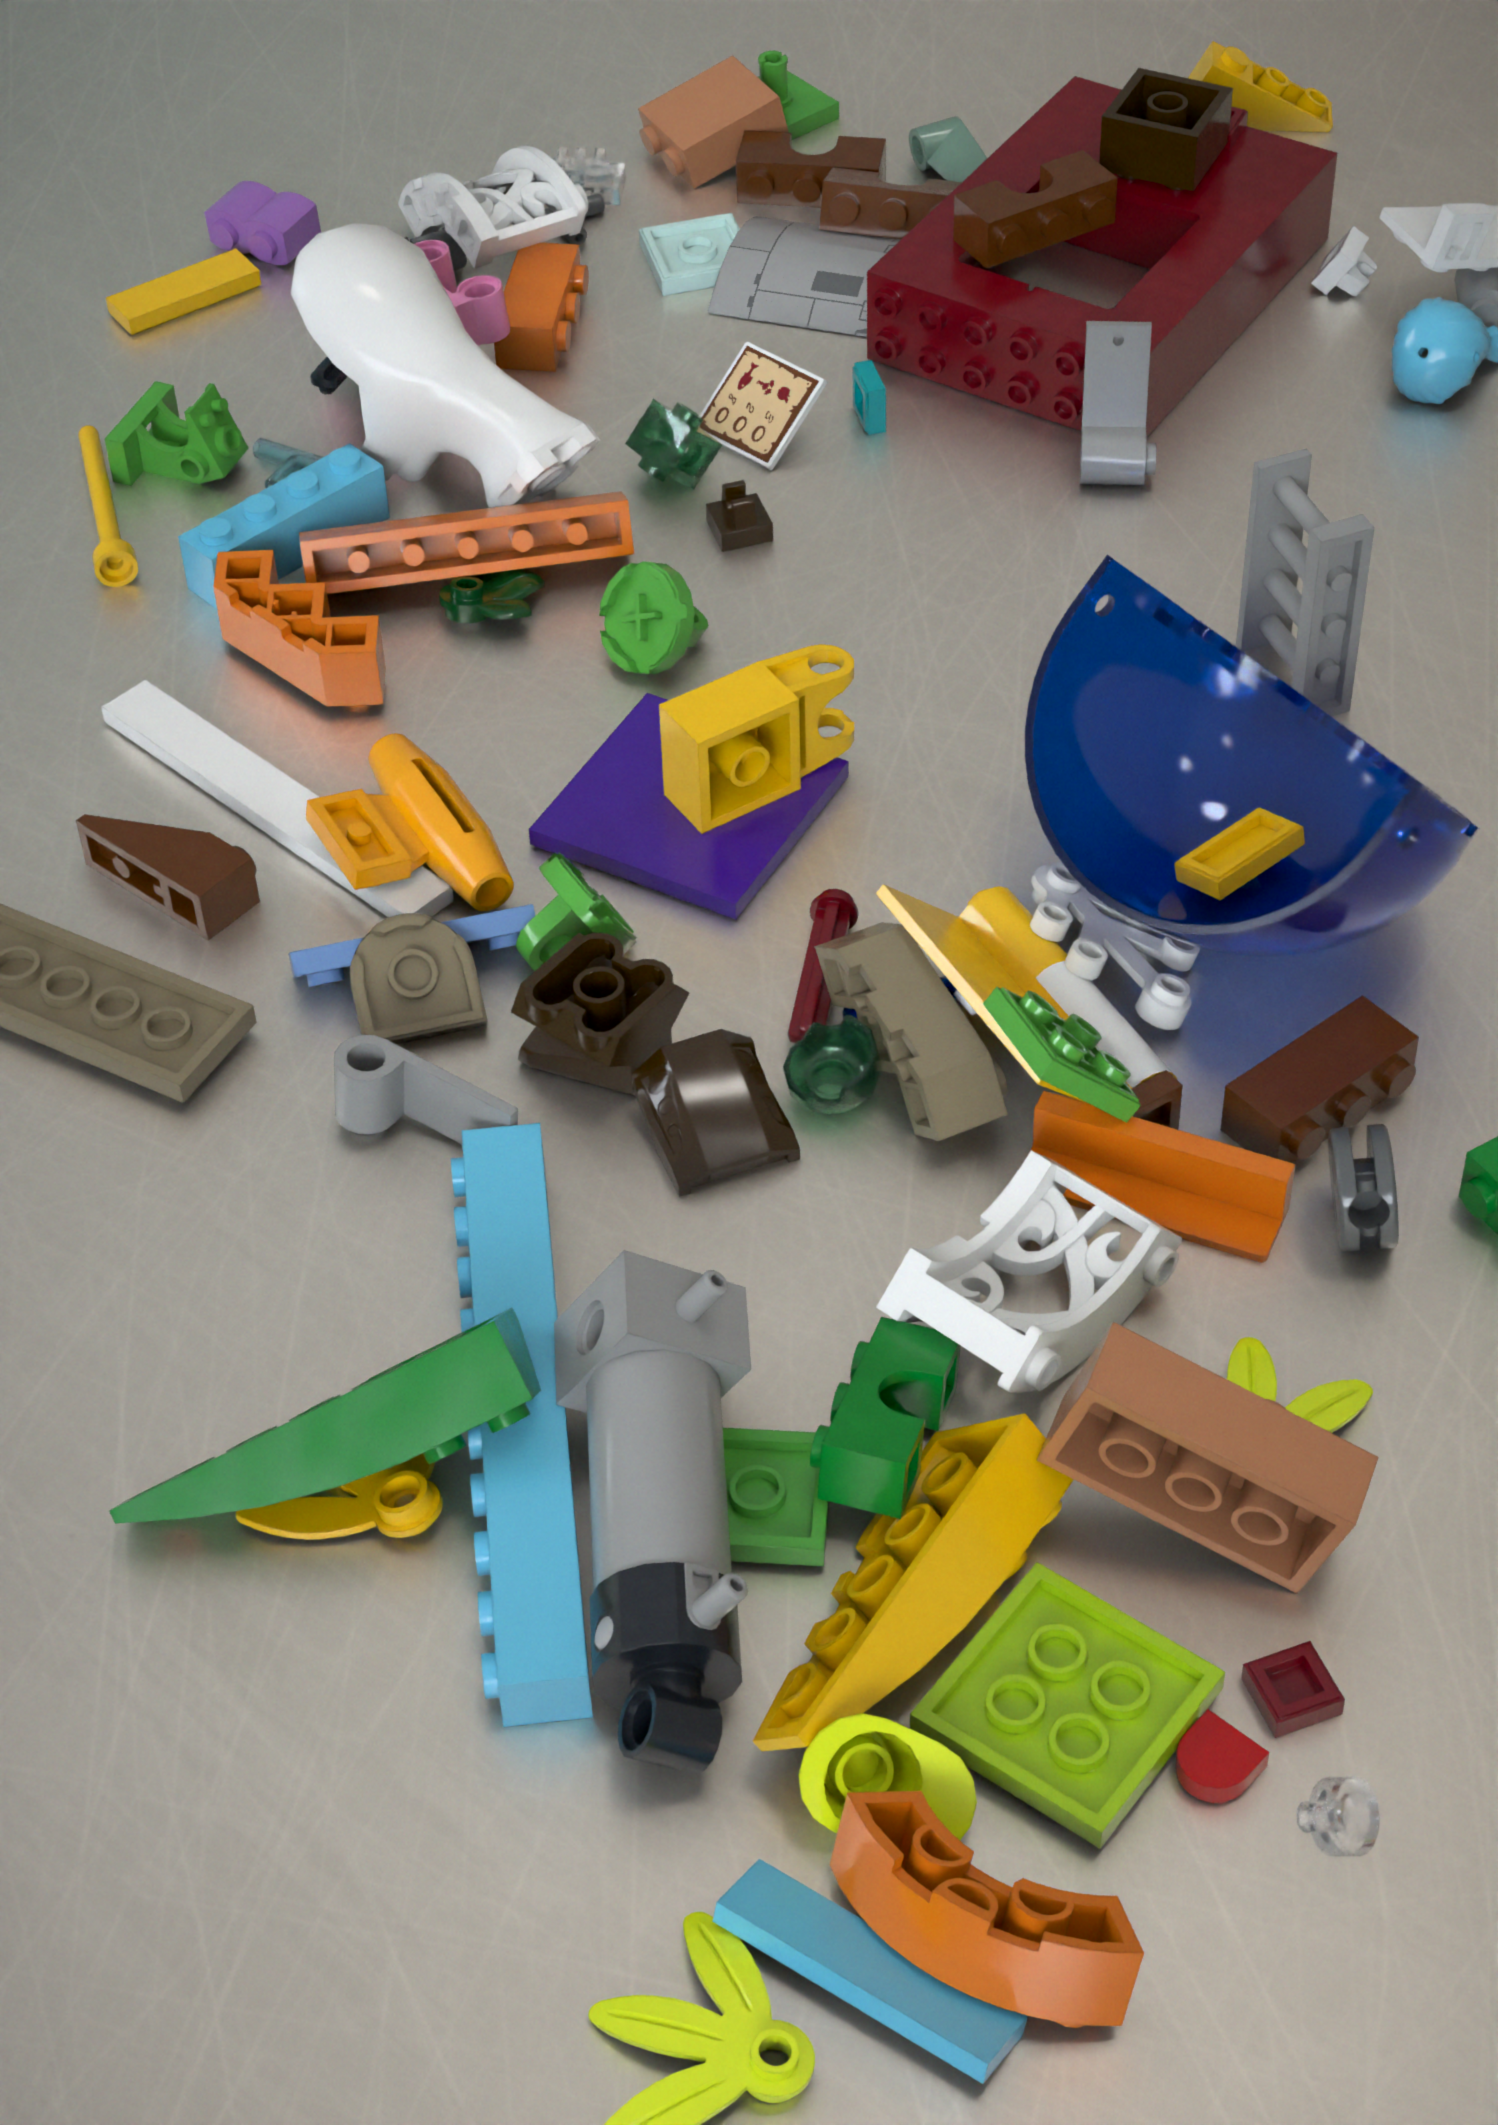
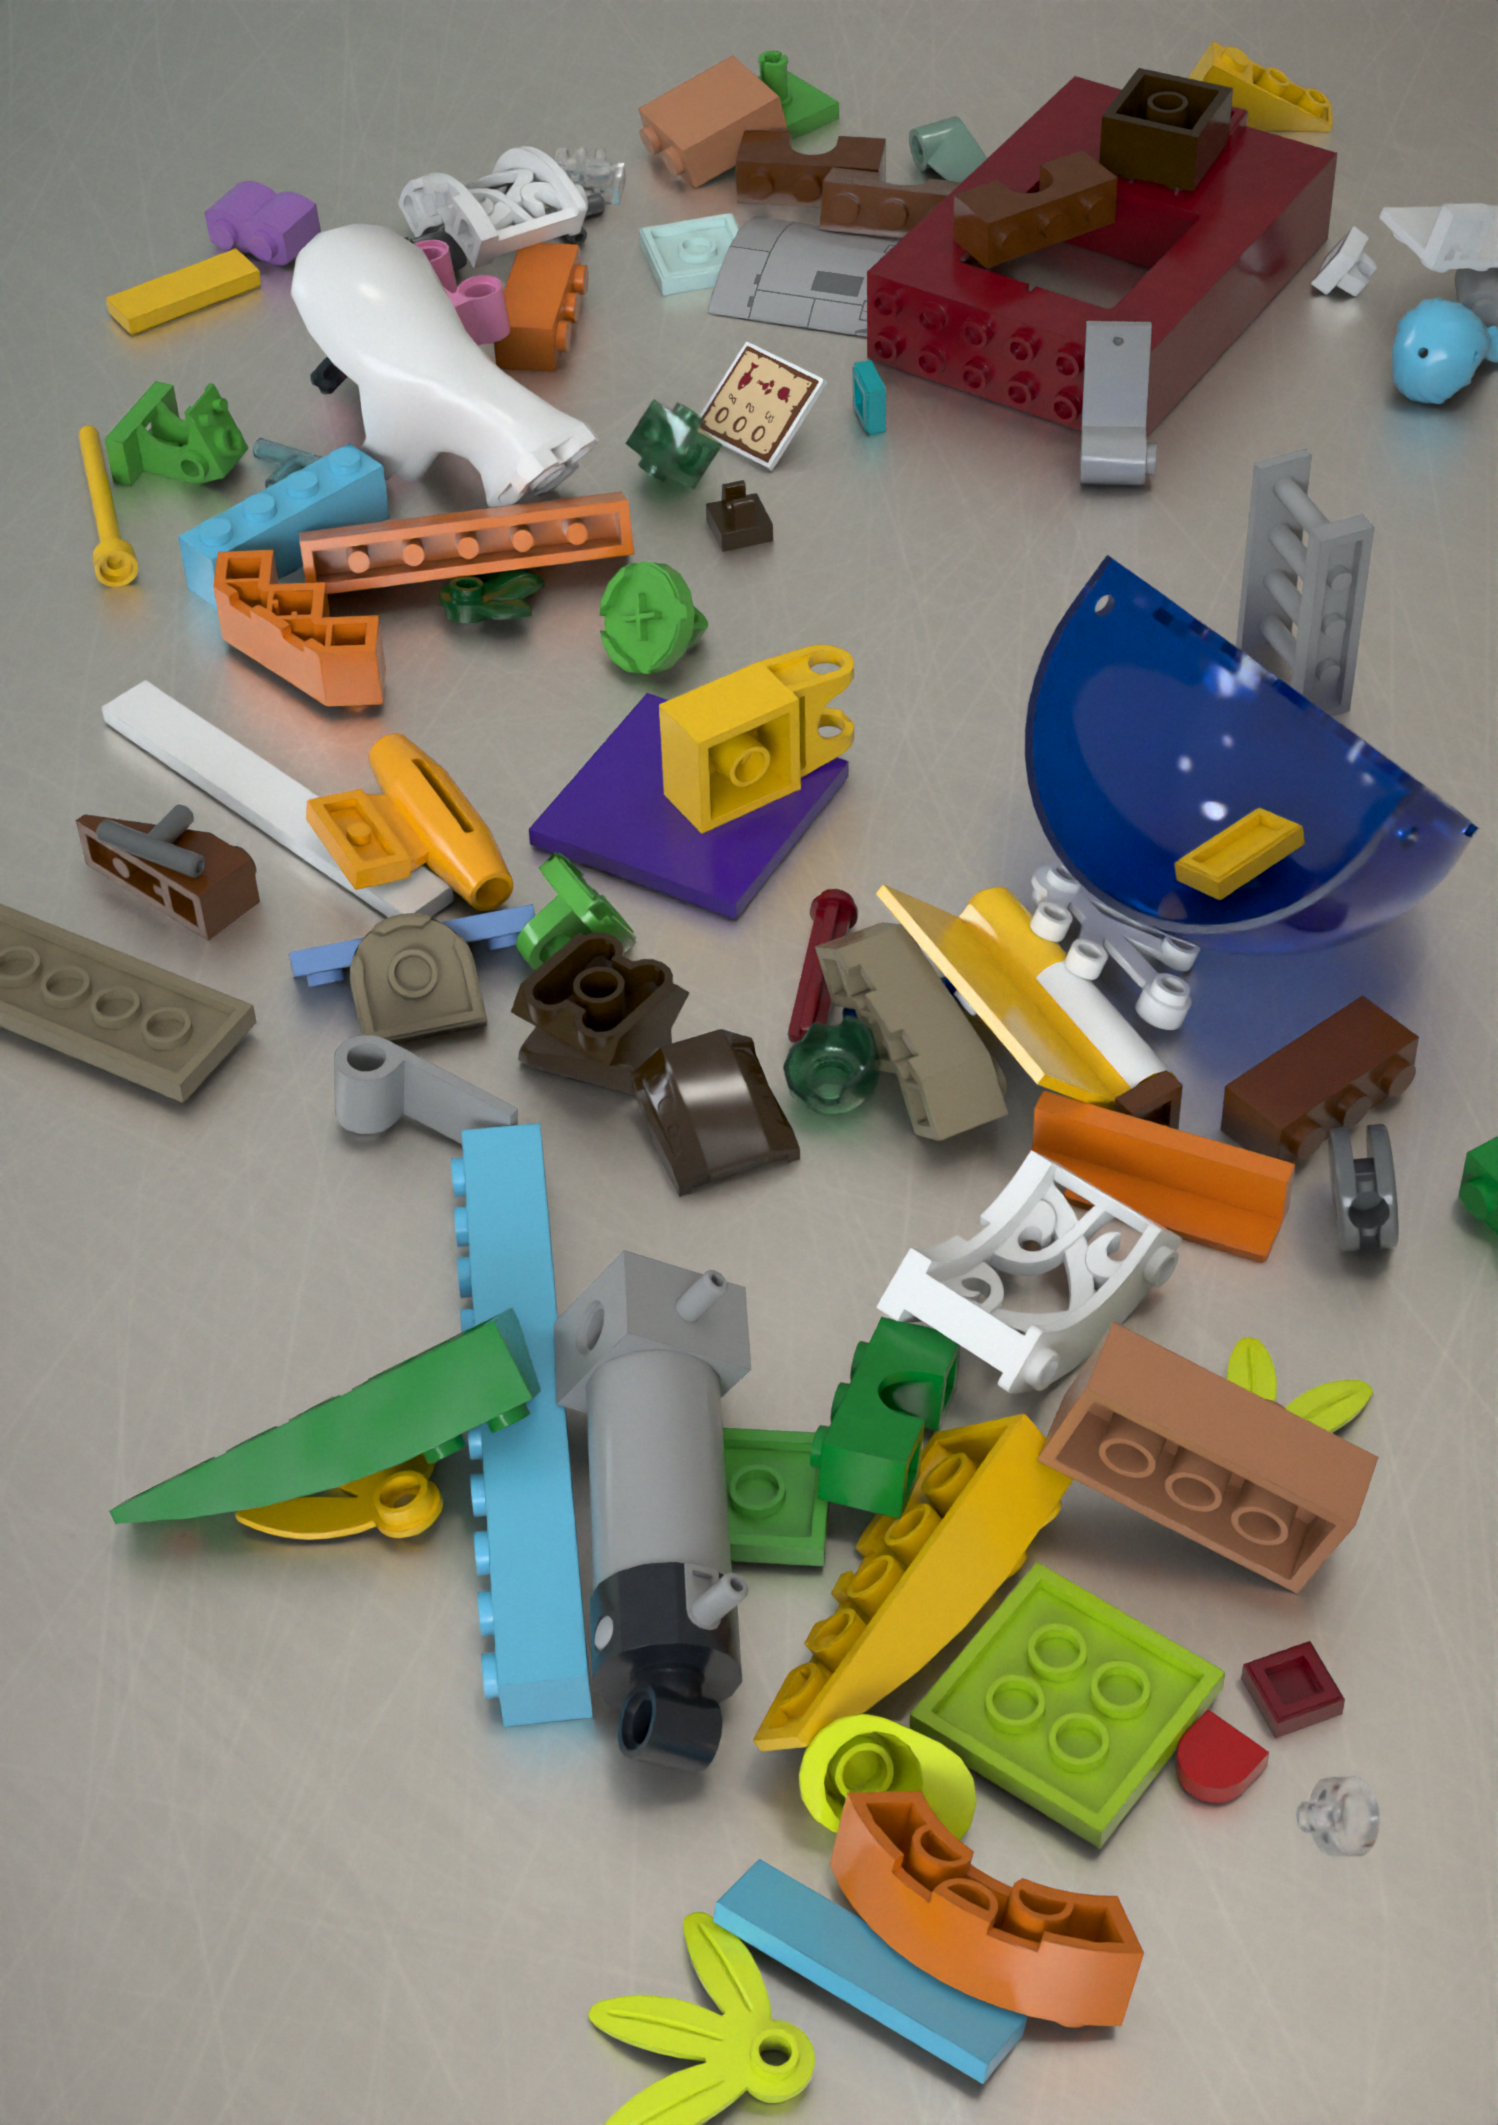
bright green tile [983,987,1141,1123] -> none
none -> dark grey piece [96,804,205,878]

